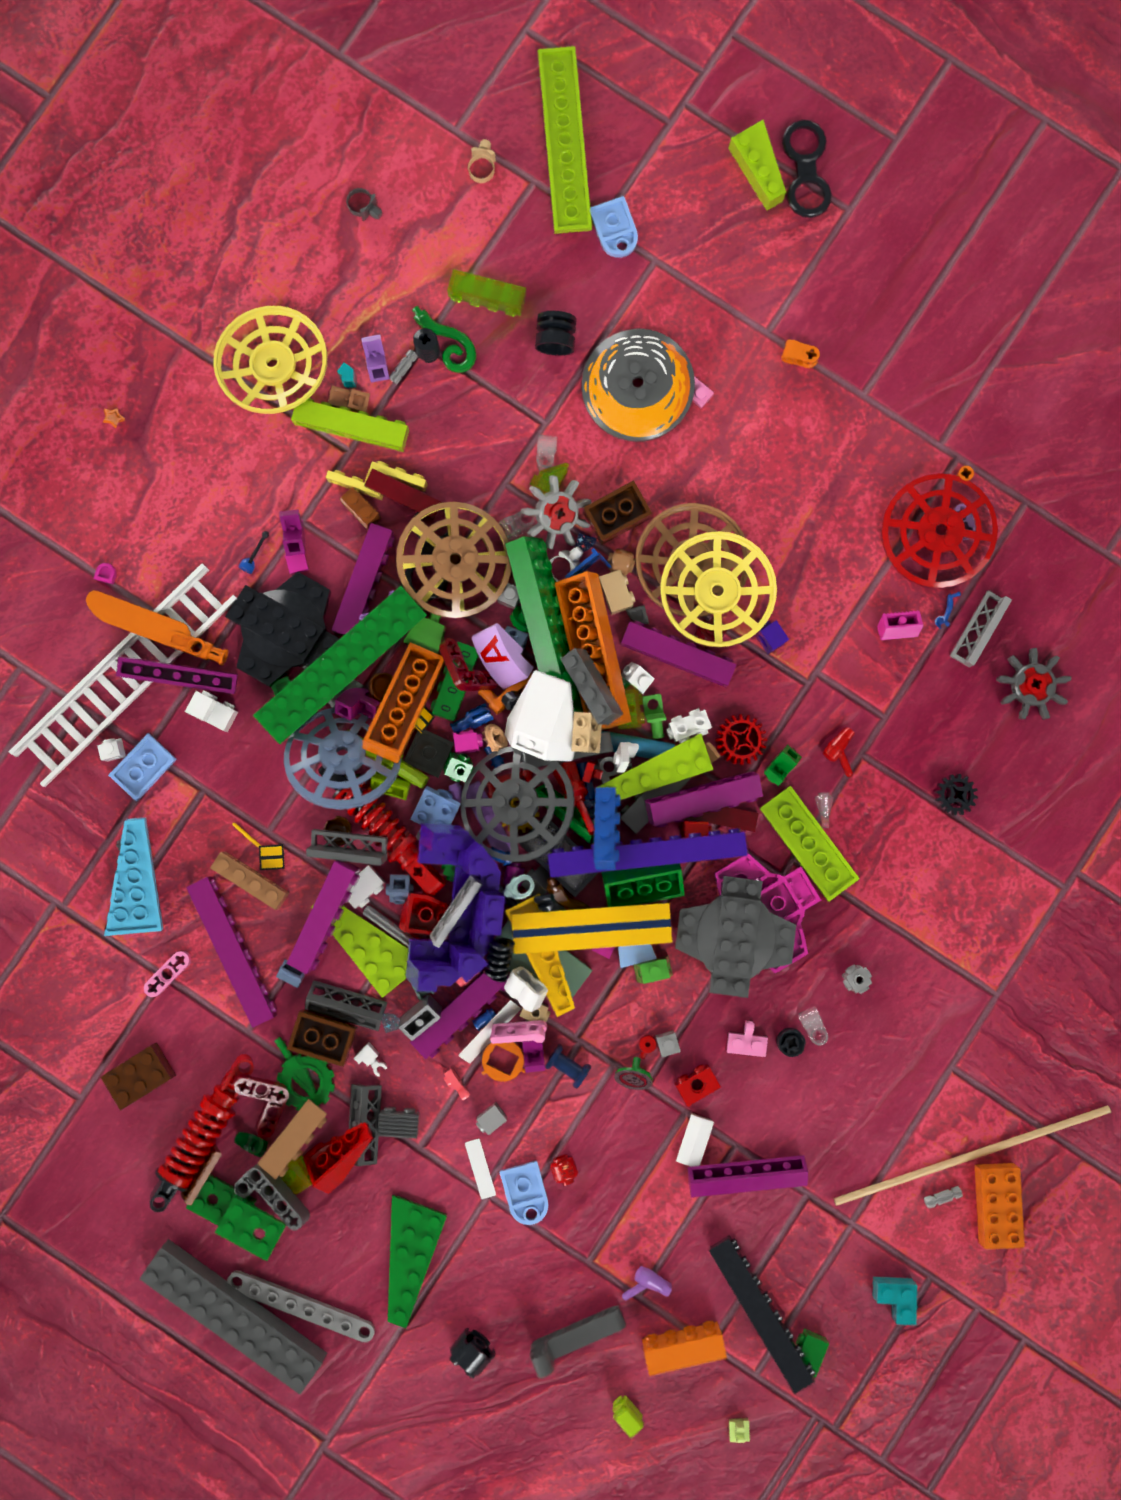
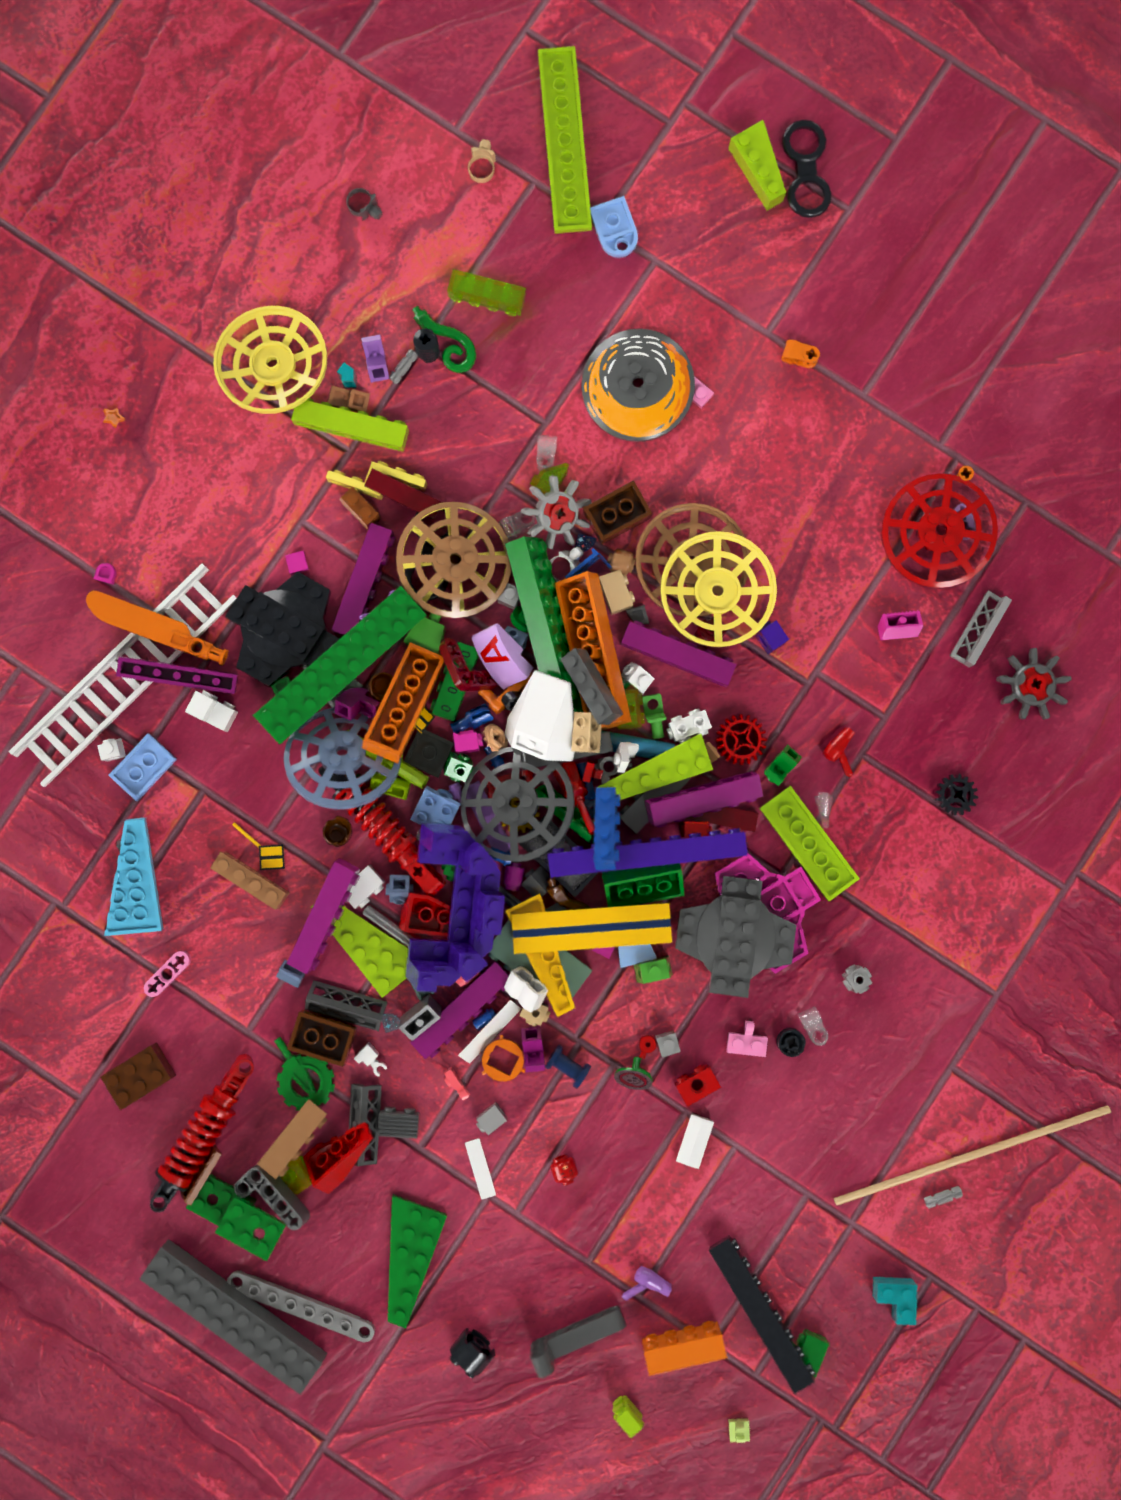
magenta brick [186,877,277,1028] -> none
dark red beam [233,1074,289,1138] -> none
dark green hair [234,1132,268,1158] -> none
hinge [238,531,269,574] -> none
magenta brick [279,509,306,556] -> none
dark grey fence [306,829,388,866] -> none
light grey tile [430,875,482,947] -> none
black piece [484,938,515,982] -> none
bright pink plate [490,1020,547,1044] -> none
light blue tile [500,1160,548,1225] -> none
light aqua piece [503,874,534,899] -> none
black plate [534,894,556,912] -> none
black wheel [535,311,577,356] -> none
magenta brick [688,1155,808,1198] -> none
blue piece [935,591,961,629] -> none
orange brick [974,1163,1025,1249] -> none

